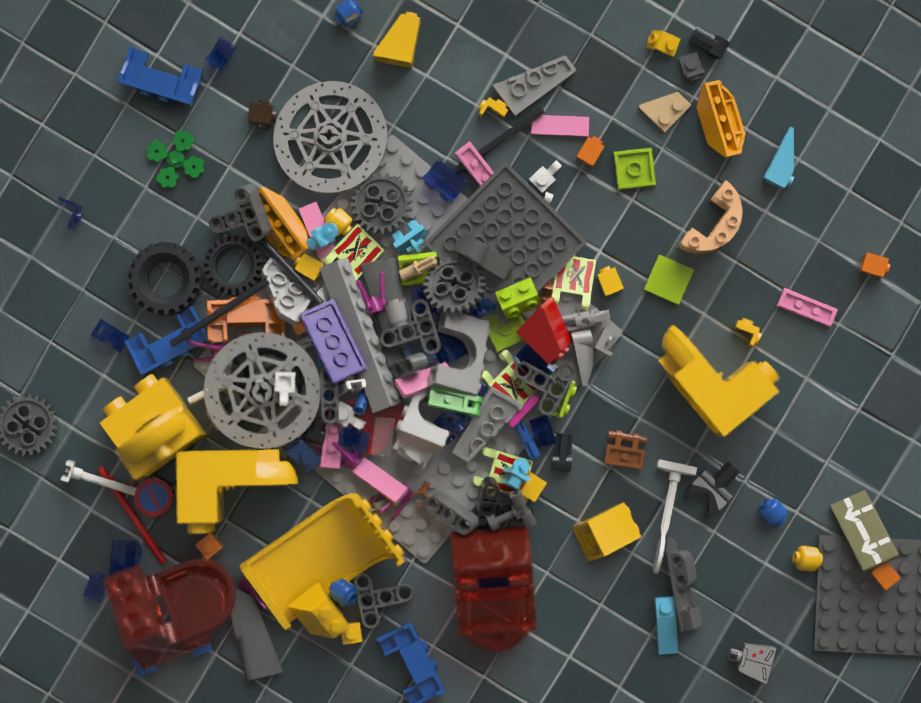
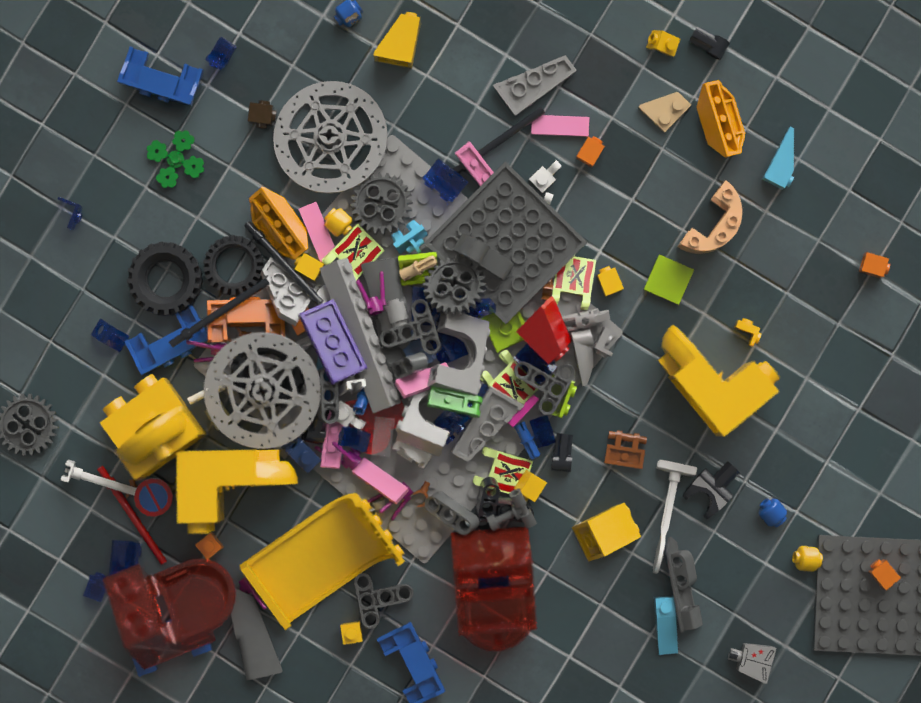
dark grey beam [209,184,272,241] -> none
white plate [274,371,295,406] -> none
yellow slope [287,582,349,639] -> none
medium azure hips [306,223,338,250] -> none
blue head [329,579,358,607] -> none
yellow bracket [478,97,508,118] -> none
lime bracket [495,277,542,320] -> none
medium azure hips [502,459,531,489] -> none
lime tile [613,148,656,190] -> none
dark grey bracket [678,52,705,82] -> none
bright pink tile [777,288,838,327] -> none
olive tile [830,490,899,573] -> none

